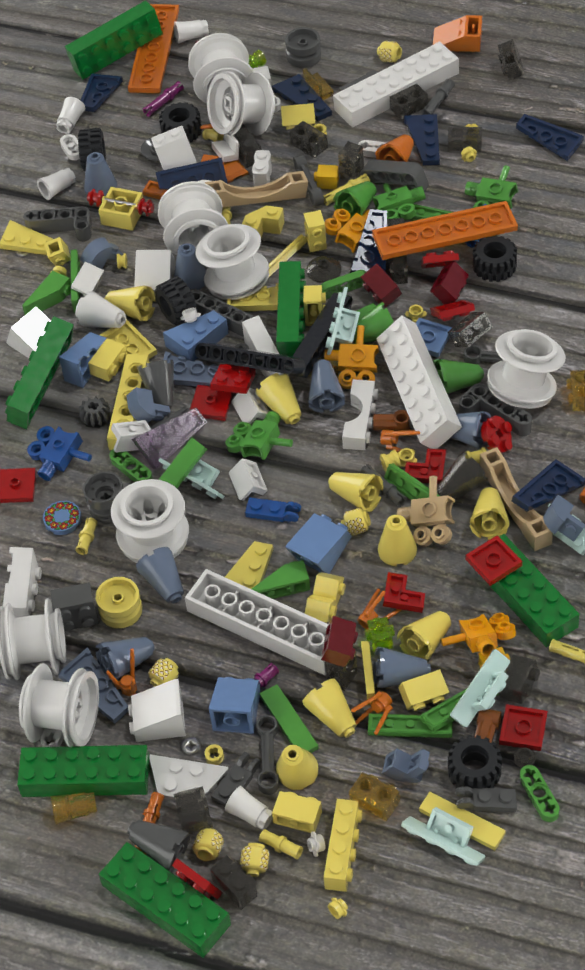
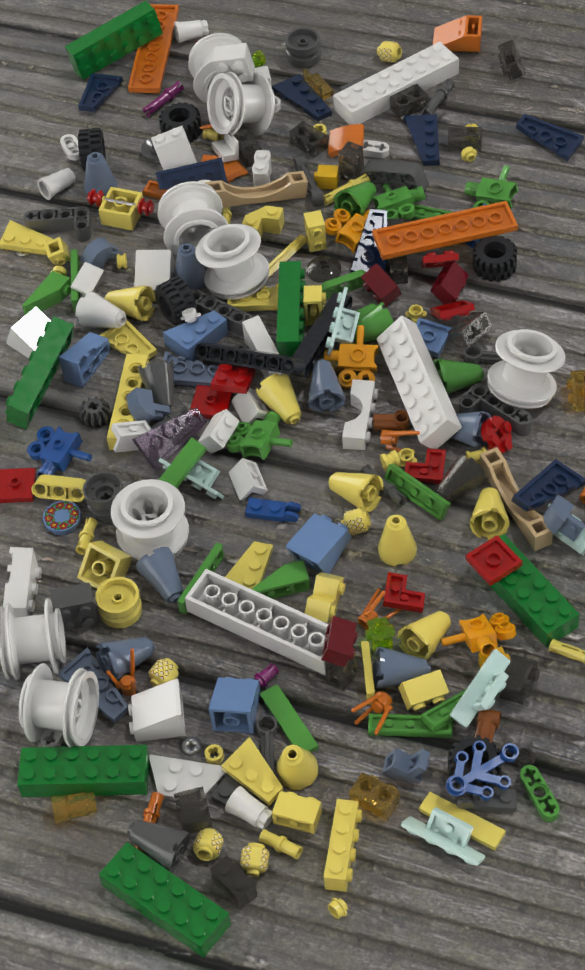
white plant [56,97,85,134] -> none
light yellow brick [88,338,127,381] -> none
bright green beam [110,450,153,482] -> none
red plate [172,858,223,900] -> none
light yellow brick [281,103,315,130] -> none
light yellow cone [303,678,357,738] -> none
white plate [307,831,325,857] -> none
orange cone [375,134,414,162] -> none
tan piece [397,476,455,547] -> none
red plate [499,704,548,751] -> none
none -> light yellow beam [31,474,86,502]
none -> light yellow slope [77,540,132,589]
none -> bright green tile [177,542,225,615]
none -> white brick [198,409,239,454]
none -> white brick [213,43,255,82]
none -> light yellow wing [221,737,283,806]
none -> orange slope [328,124,365,158]
none -> plant [446,740,519,801]

